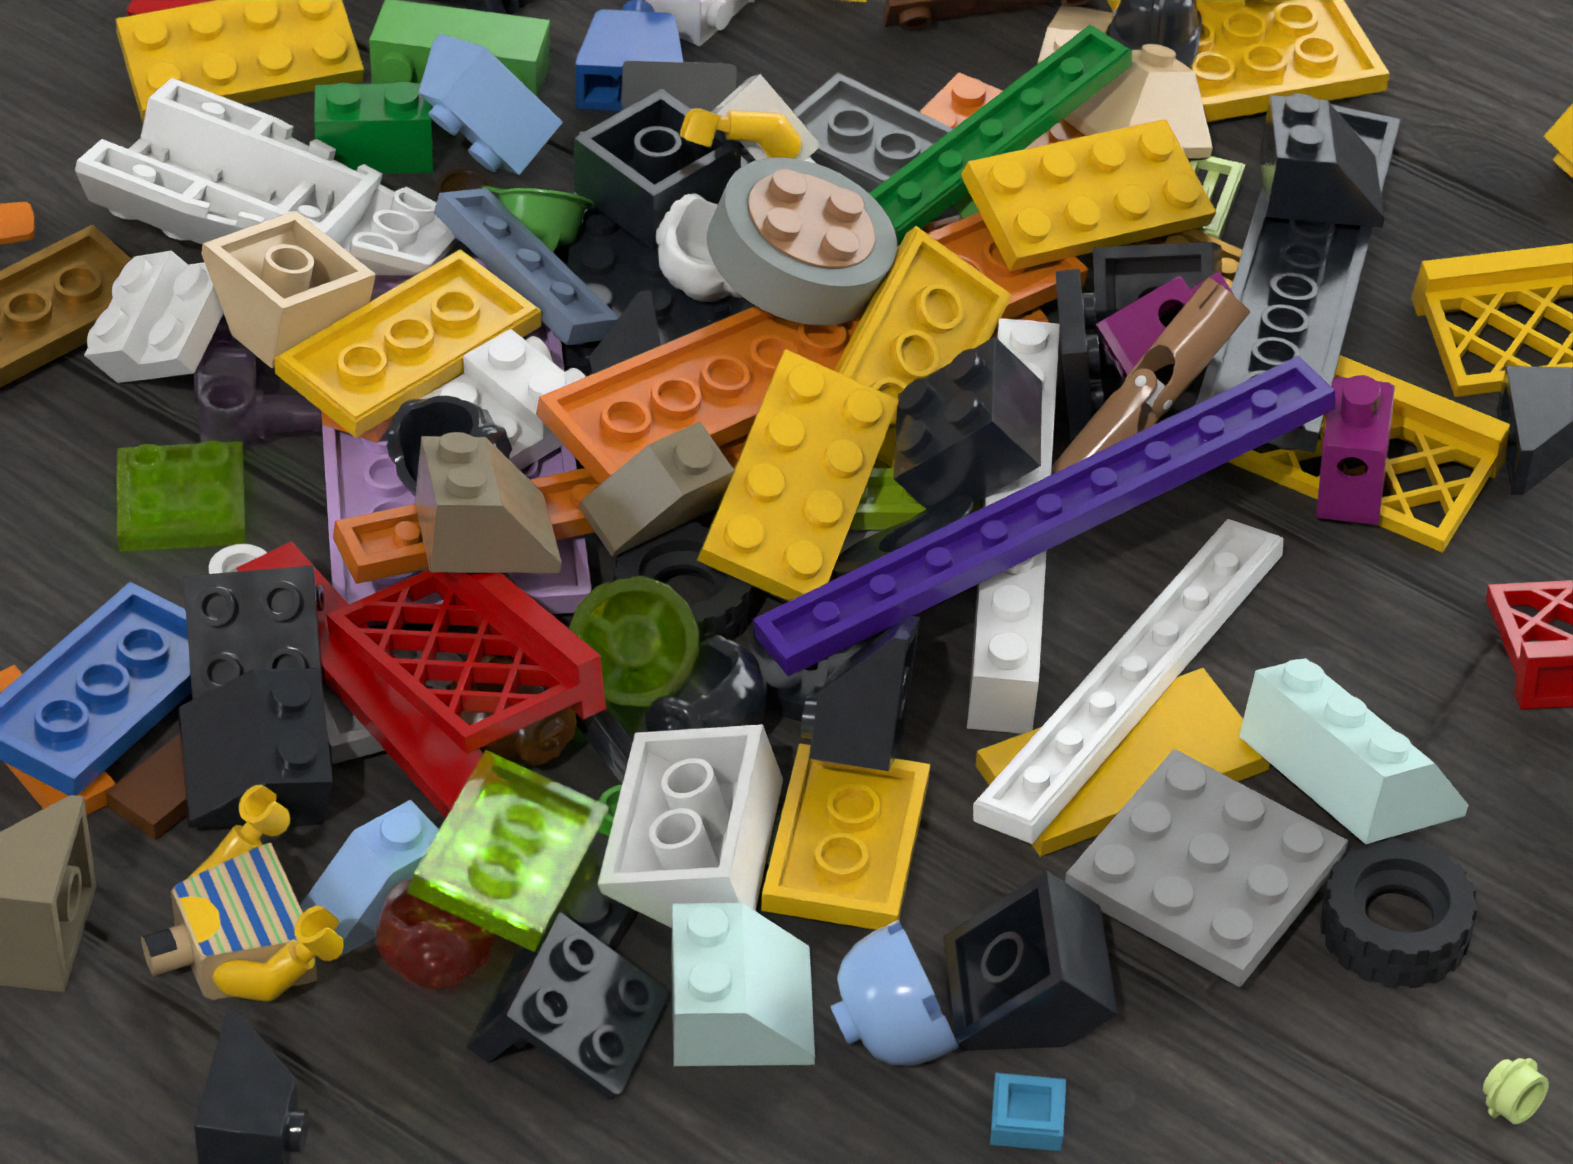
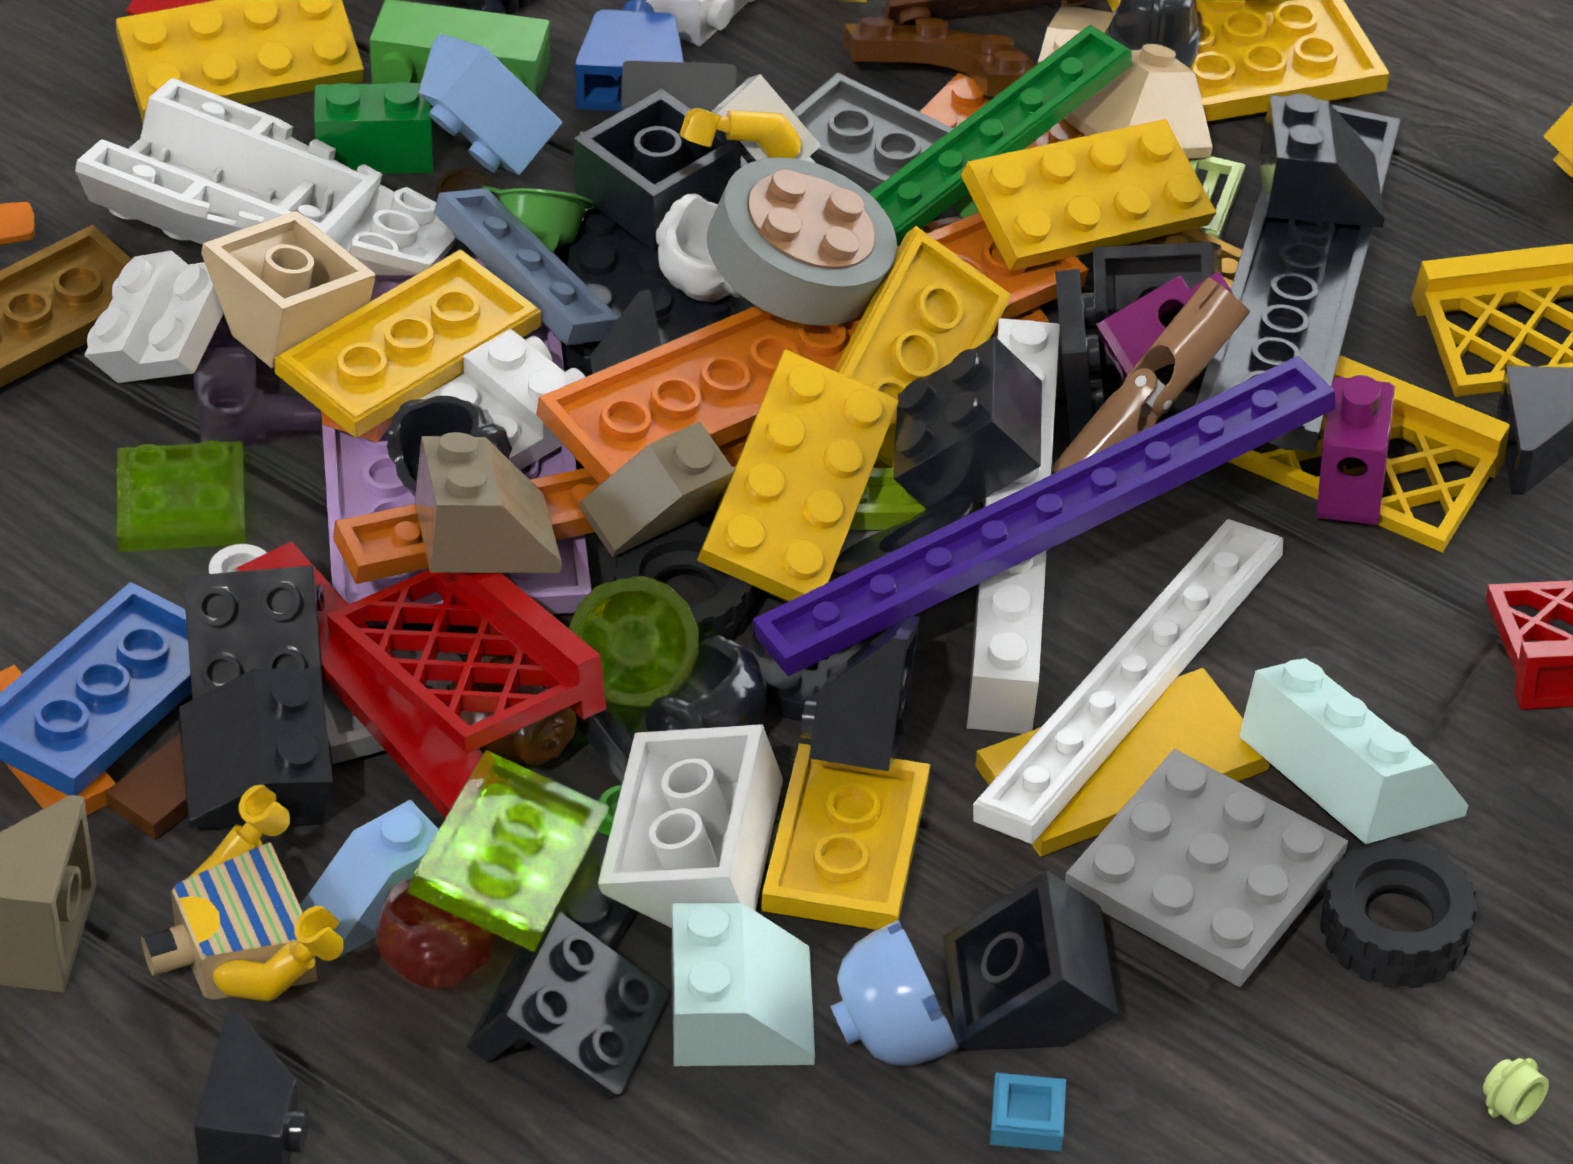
none -> reddish brown plate [843,17,1036,97]

